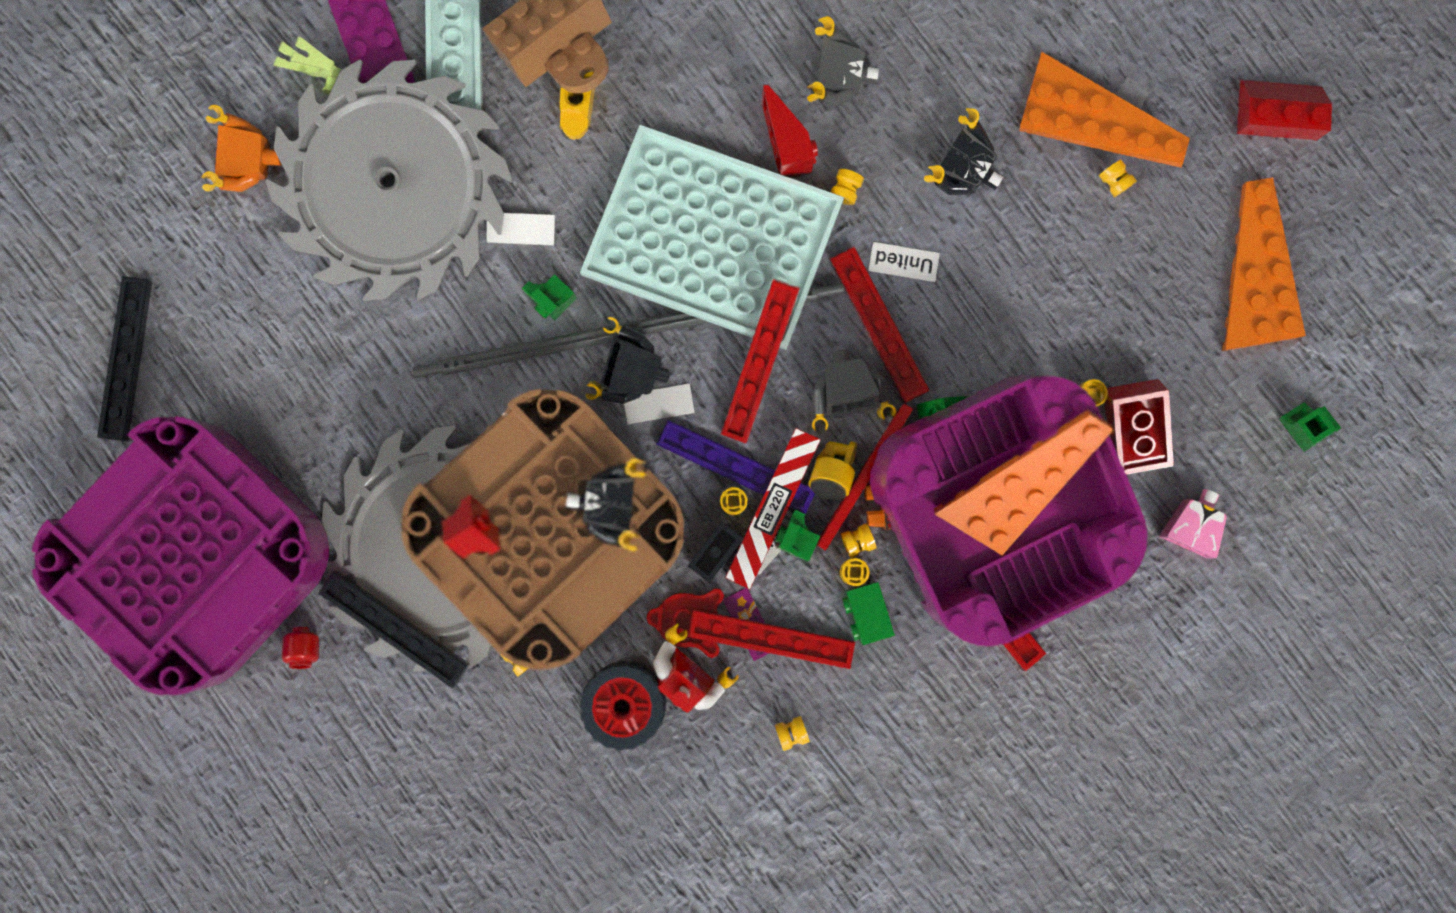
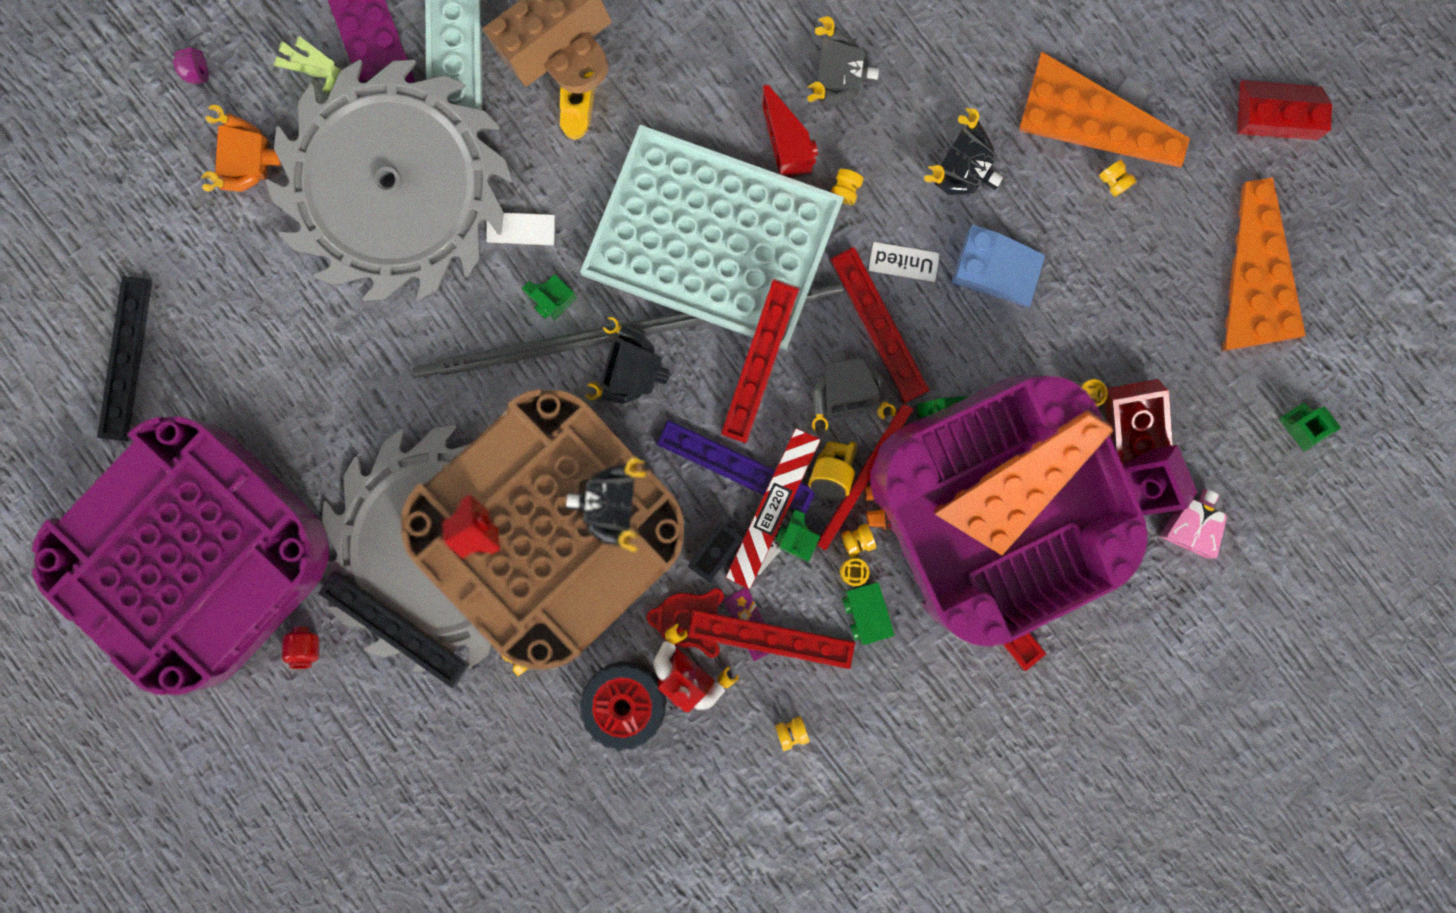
white sticker [624,384,695,424] -> none
yellow wheel [720,487,748,516] -> none
none -> magenta piece [172,47,209,84]
none -> medium blue slope [951,225,1045,307]
none -> magenta slope [1122,444,1197,515]

